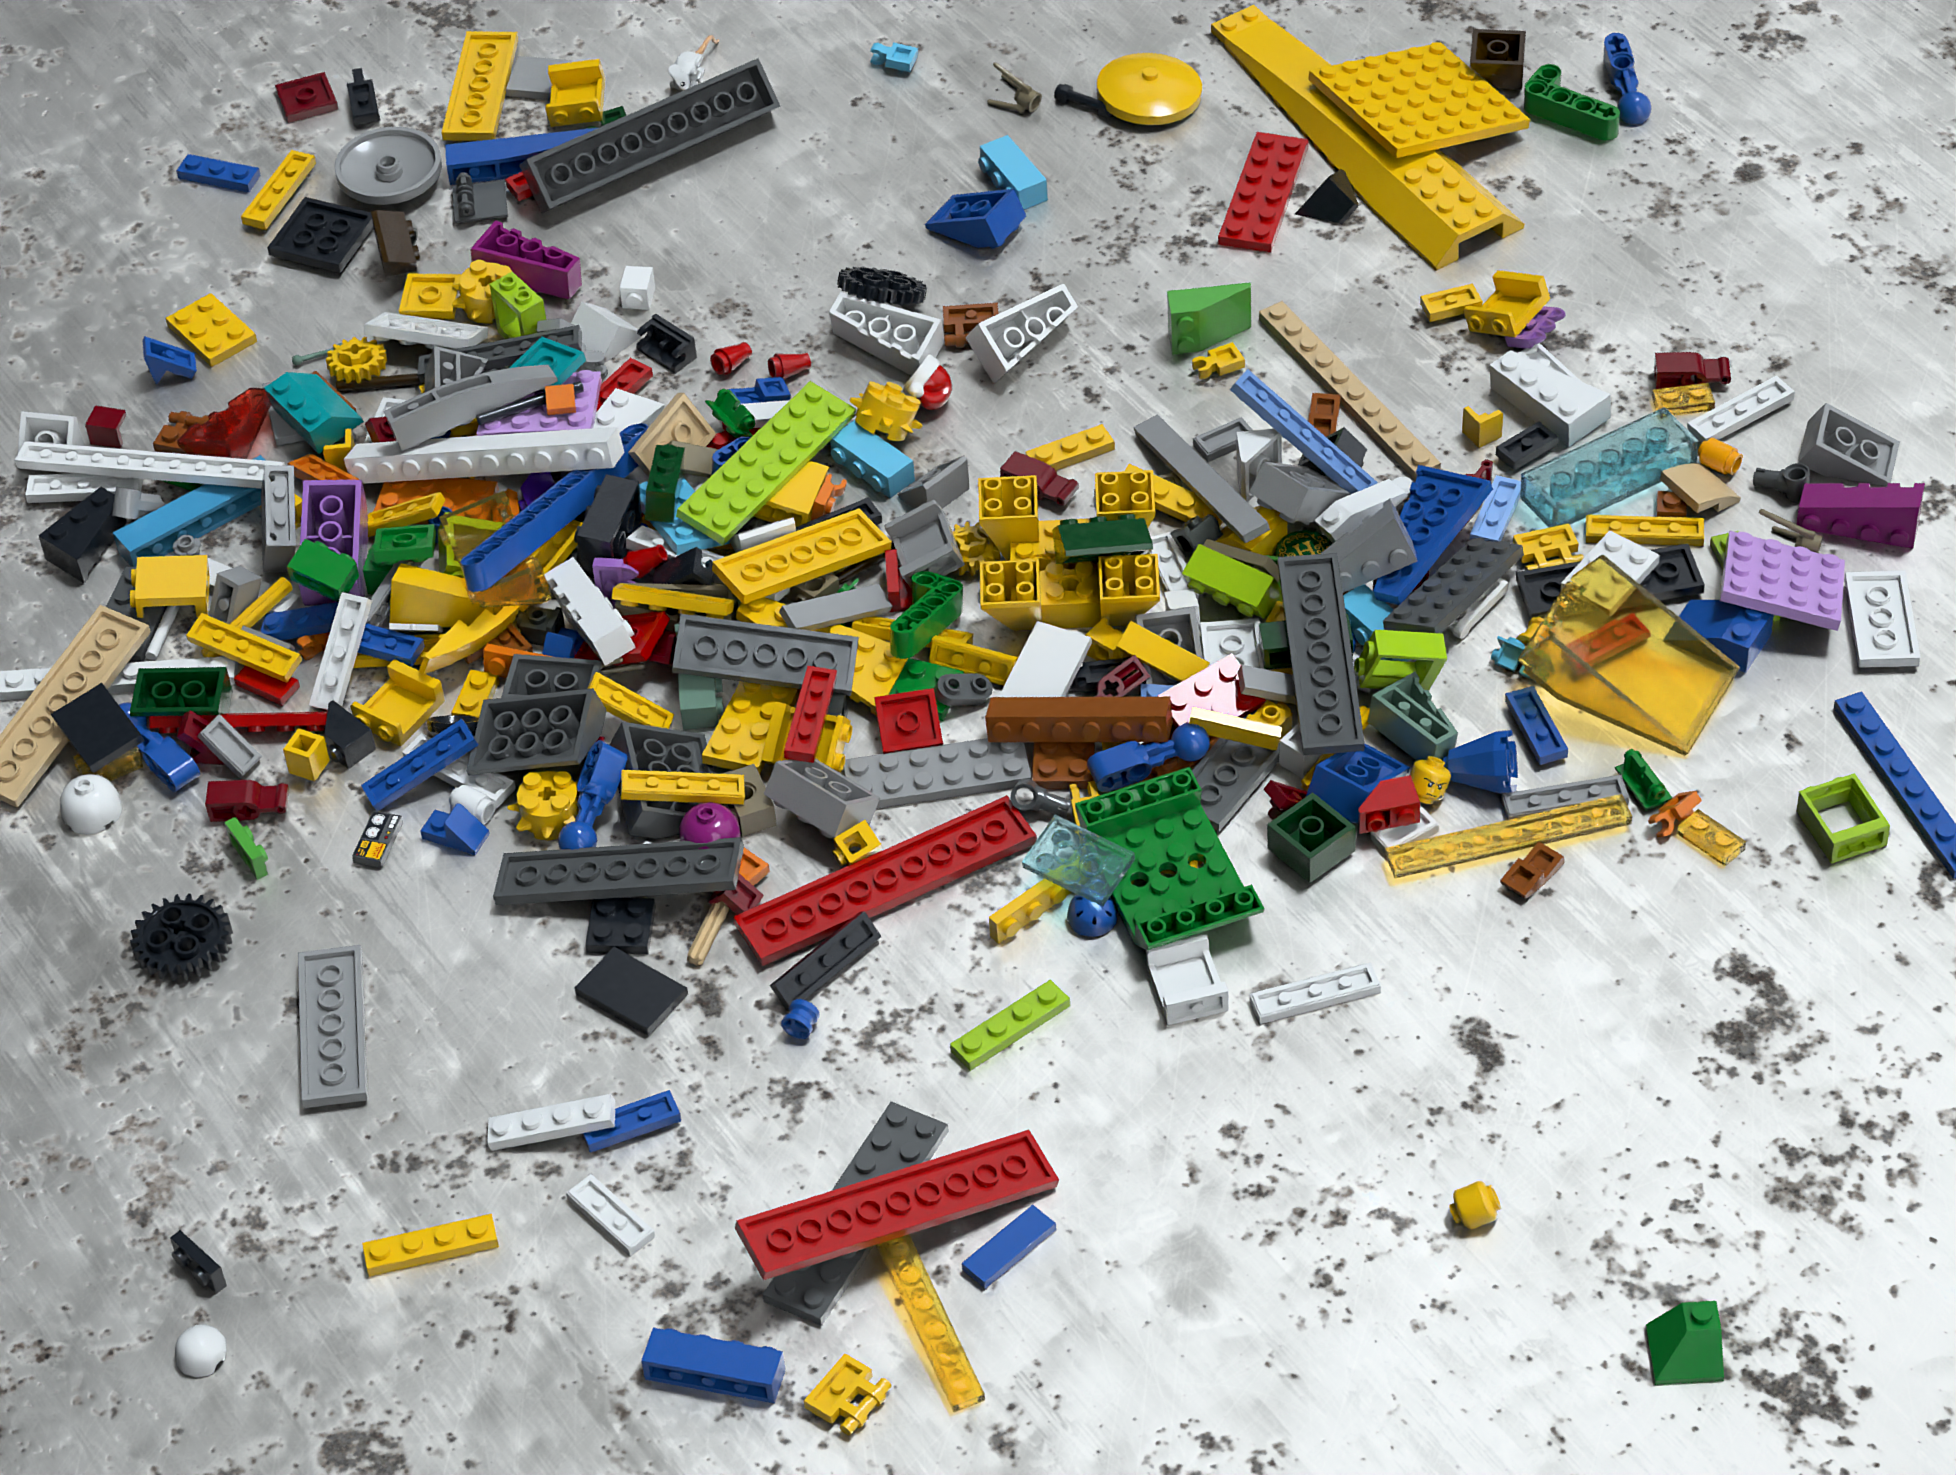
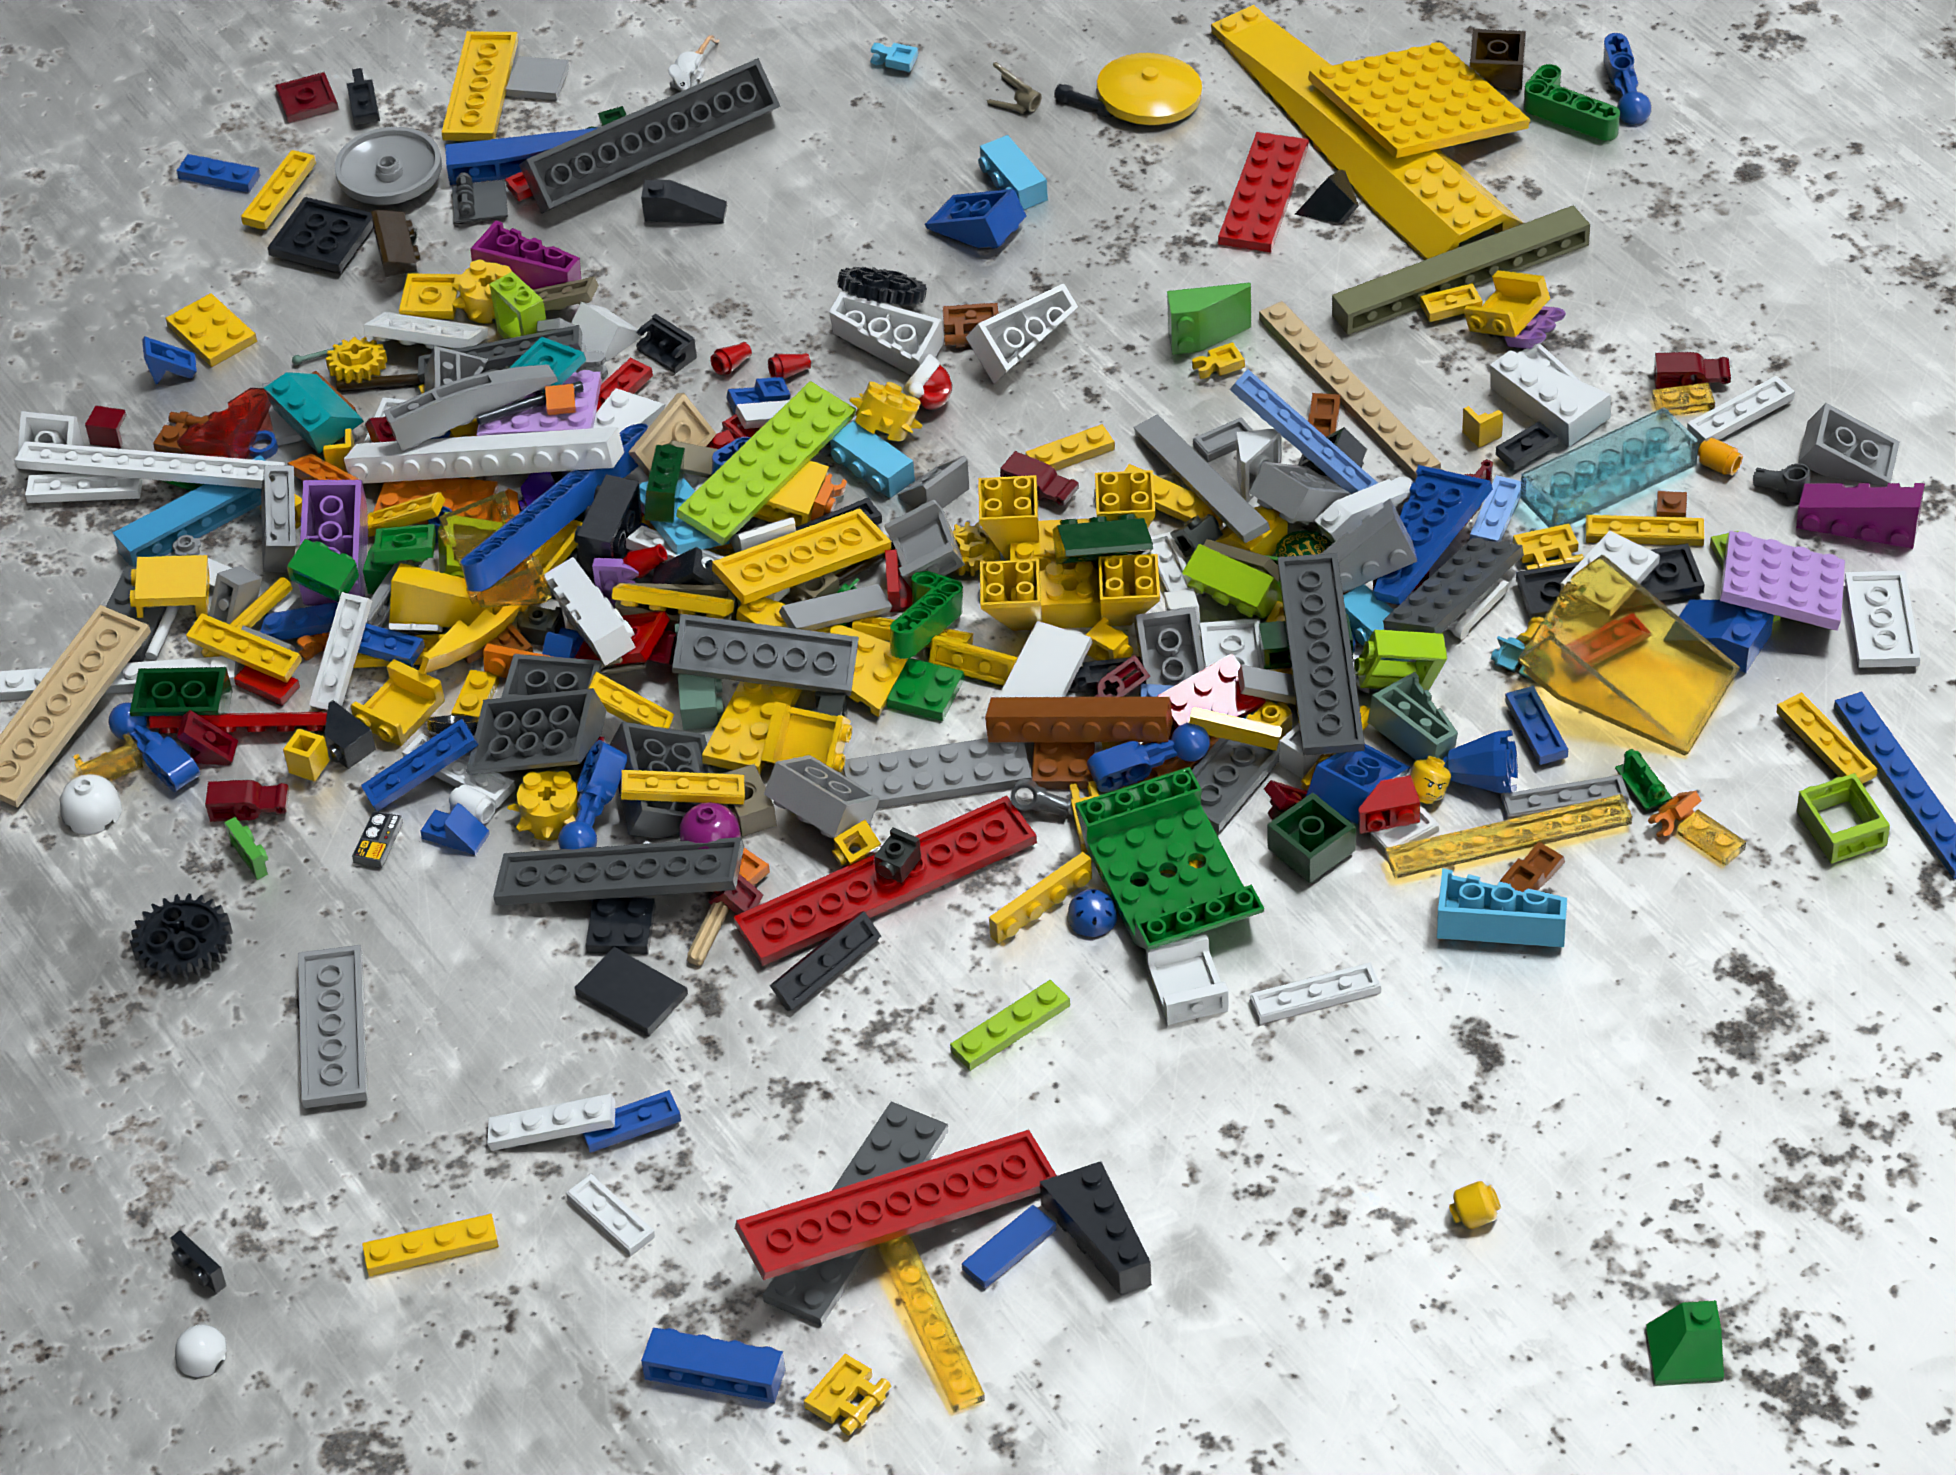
black wedge [38,486,127,584] -> none
black tile [51,683,144,773] -> none
light grey piece [112,487,165,519] -> none
light grey tile [197,714,262,778] -> none
yellow panel [545,59,605,127] -> none
white brick [620,266,655,310] -> none
green hinge [705,389,756,438] -> none
blue wheel [781,999,820,1039] -> none
red plate [784,666,837,763] -> none
red plate [874,688,943,754] -> none
dark grey plate [934,673,993,706] -> none
clear light blue plate [1022,815,1135,907] -> none
yellow tile [1116,621,1210,682] -> none
tan slope [1660,463,1741,513] -> none
dark tan plant [1759,509,1823,553] -> none
none -> blue piece [246,430,279,459]
none -> dark tan plate [533,276,599,311]
none -> black slope [641,179,727,223]
none -> pearl dark grey brick [874,827,921,883]
none -> black wedge [1040,1161,1152,1296]
none -> olive brick [1332,205,1590,335]
none -> medium azure wedge [1437,868,1567,947]
none -> yellow plate [1776,692,1877,784]

